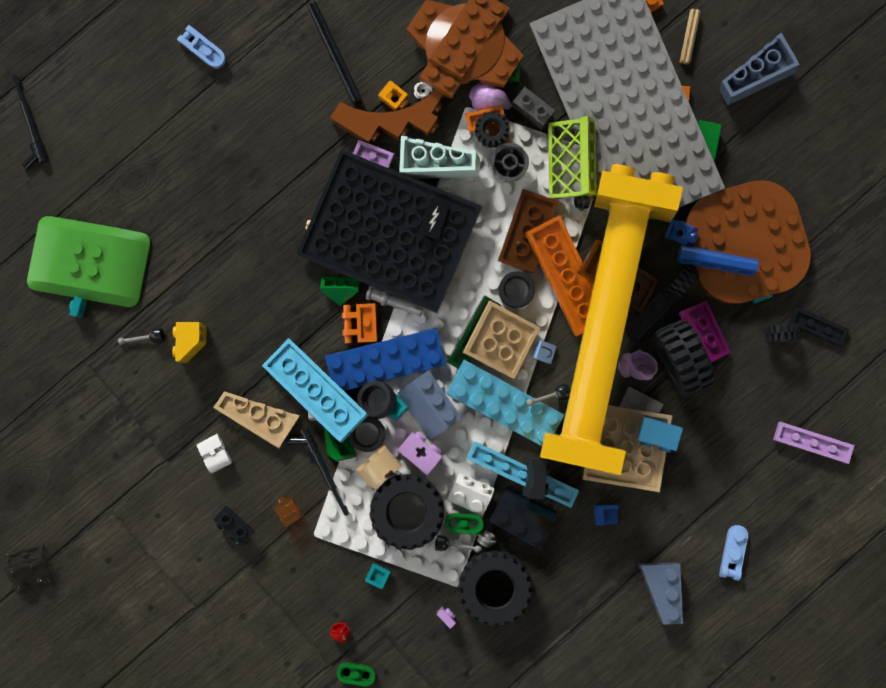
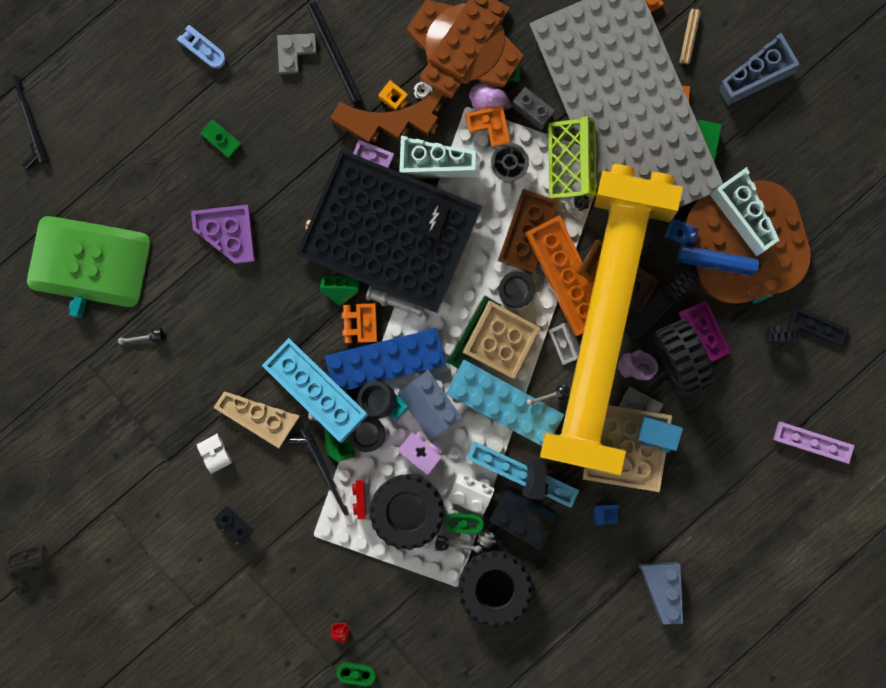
yellow slope [172,322,207,363] -> none
clear orange brick [273,495,304,527] -> none
tan brick [356,445,402,491] -> none
teal plate [365,563,391,589] -> none
lavender plate [437,607,456,629] -> none
black tyre [475,111,510,148] -> none
light blue tile [532,340,556,364] -> none
light blue plate [719,525,748,581] -> none
none -> medium lavender plate [191,205,255,264]
none -> green plate [200,119,241,159]
none -> light grey plate [277,33,316,74]
none -> red plate [352,479,366,519]
none -> light grey slope [549,322,580,365]
none -> light aqua wedge [710,167,779,256]

